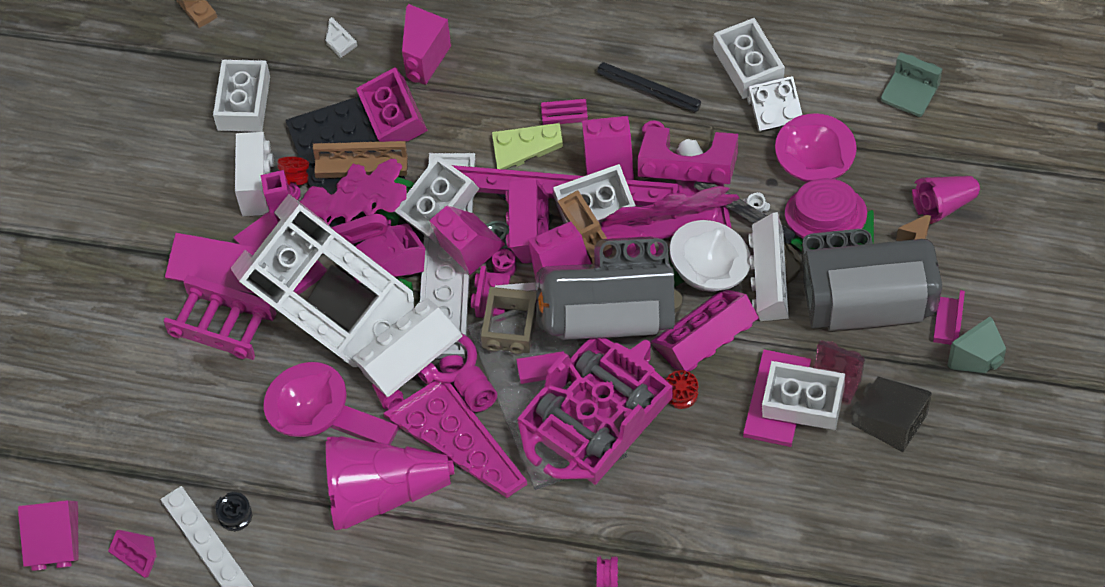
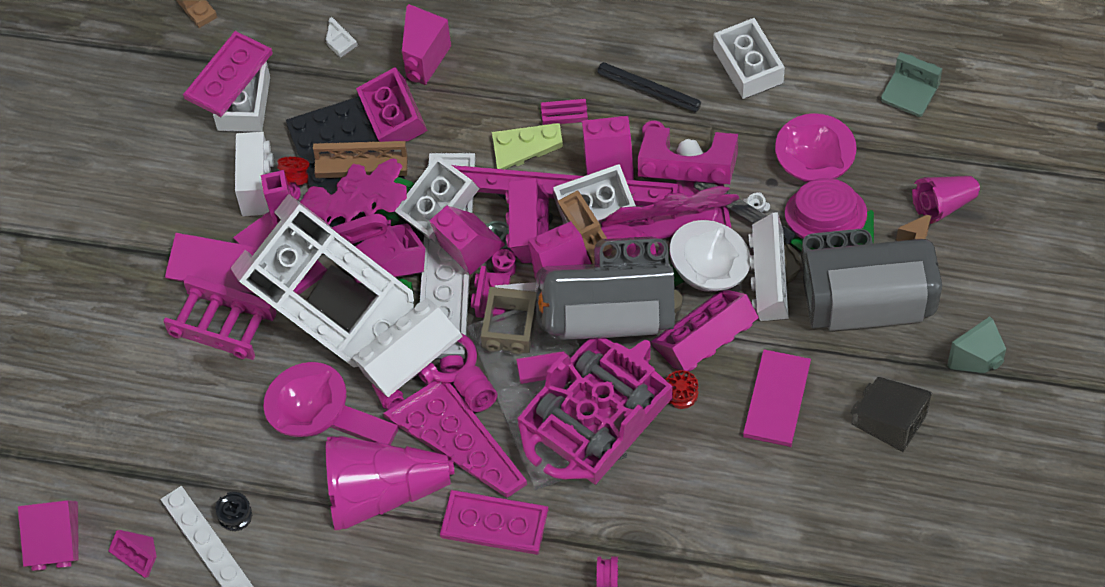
white plate [747,76,802,132] -> none
white brick [762,361,845,430] -> none
clear pink bracket [813,340,865,404] -> none
dark pink panel [933,290,965,345] -> none
none -> dark pink tile [183,31,273,117]
none -> dark pink tile [440,490,548,555]

